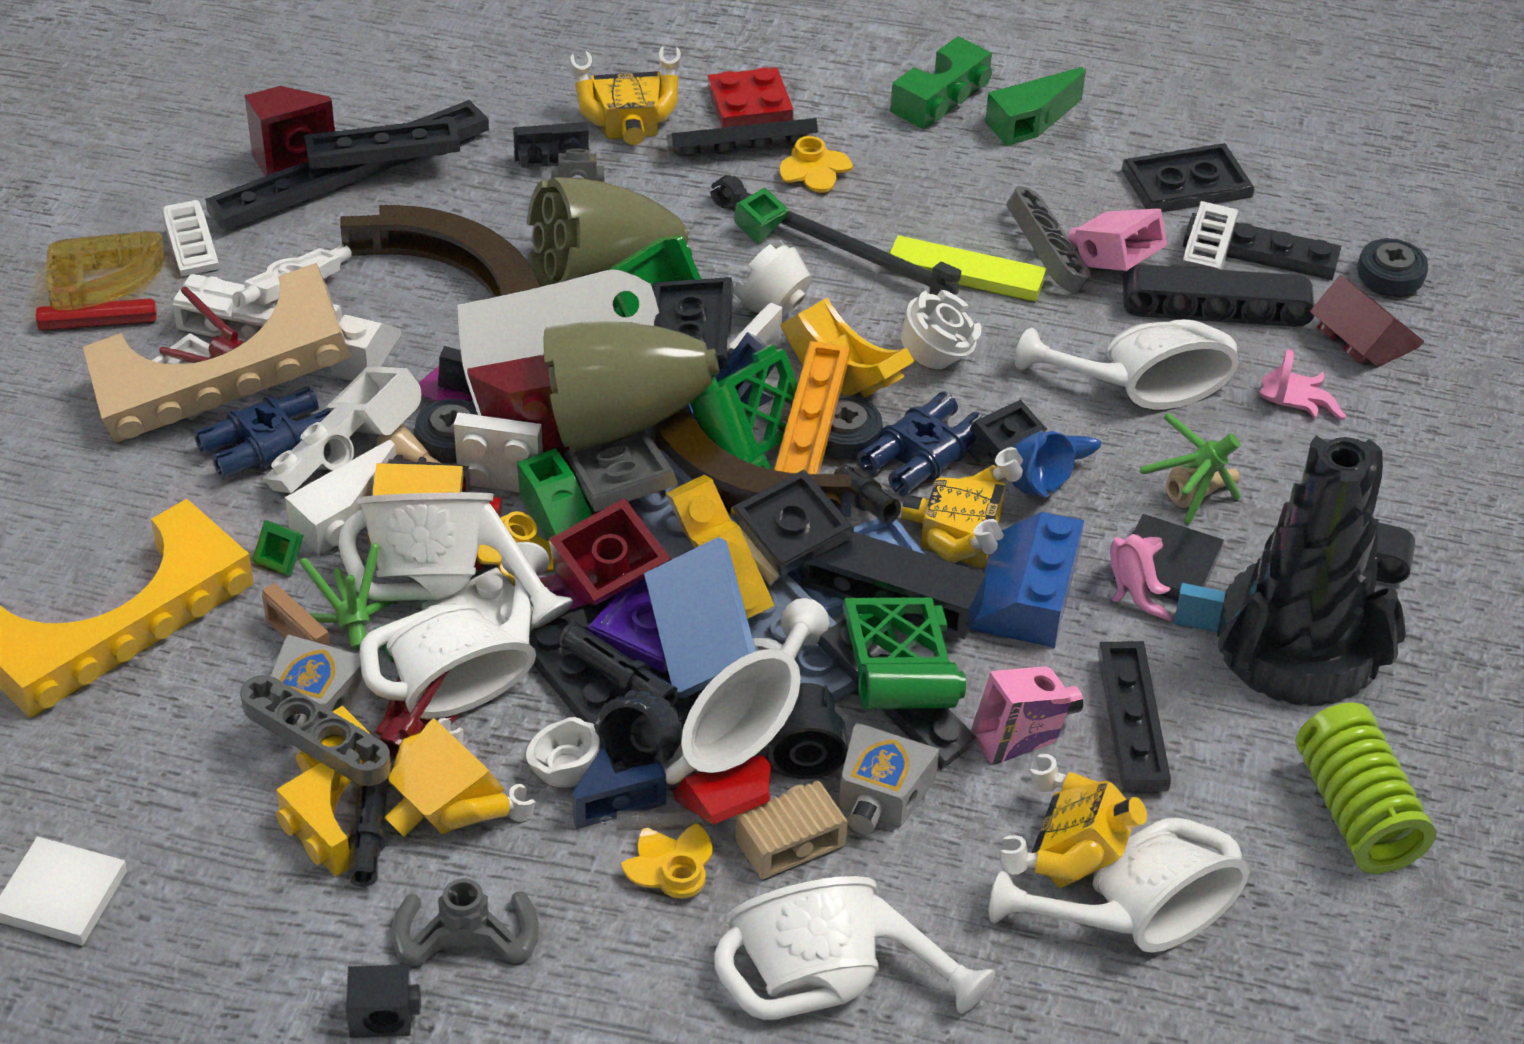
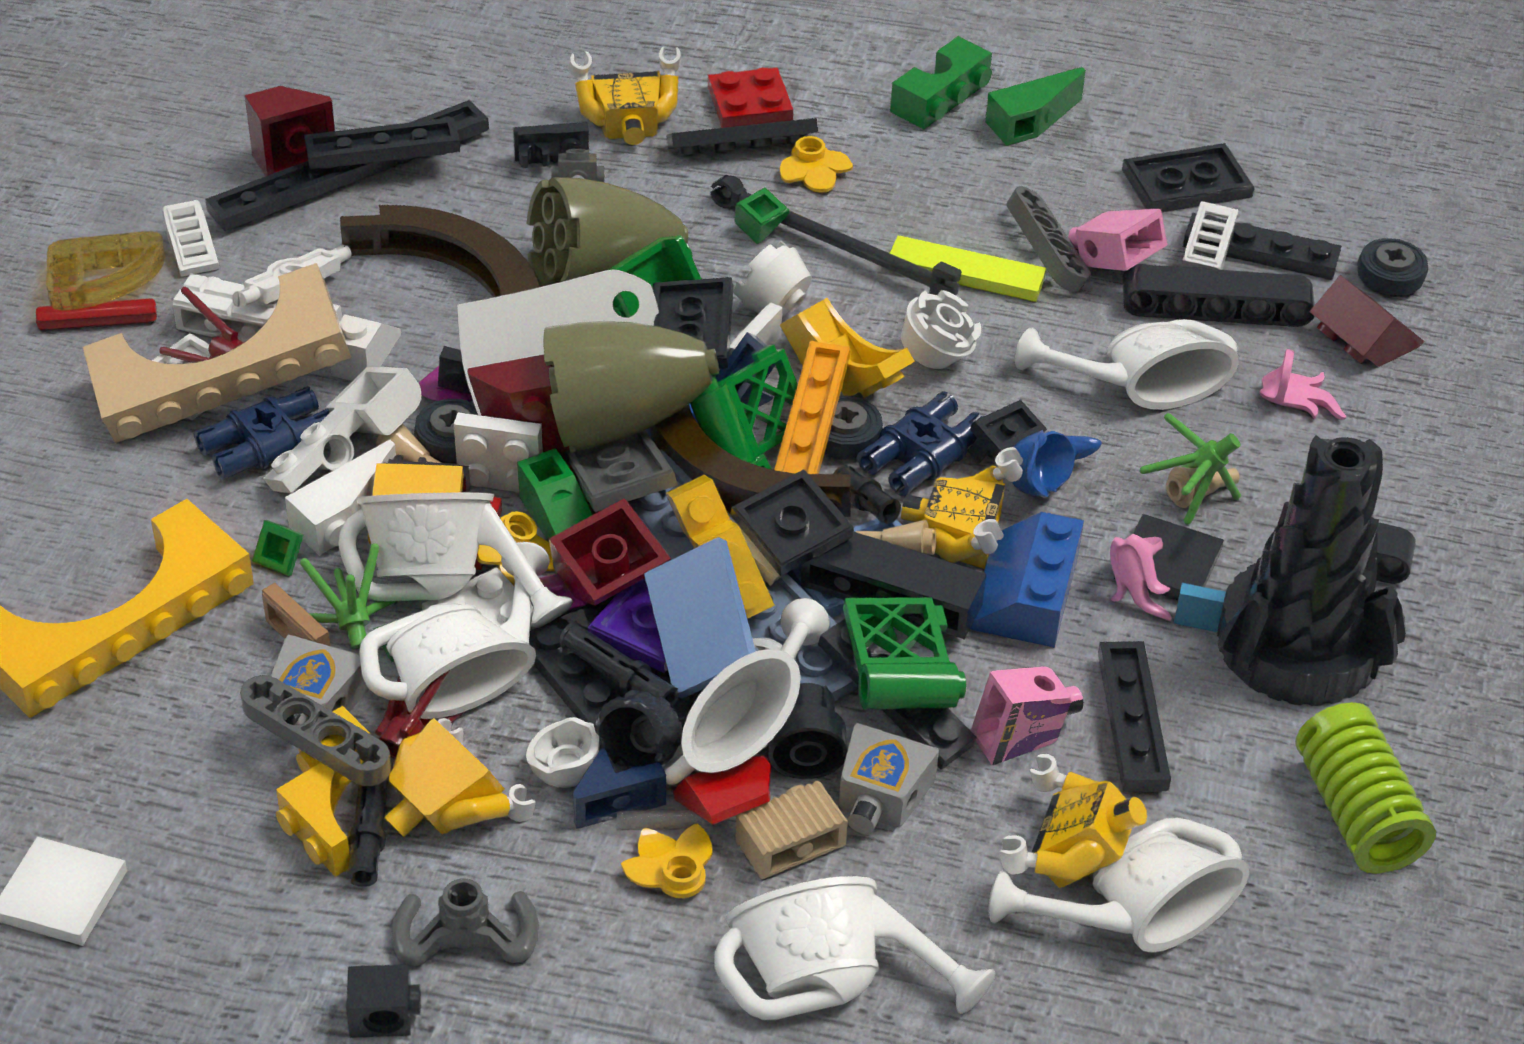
none -> tan cone [856,520,936,555]

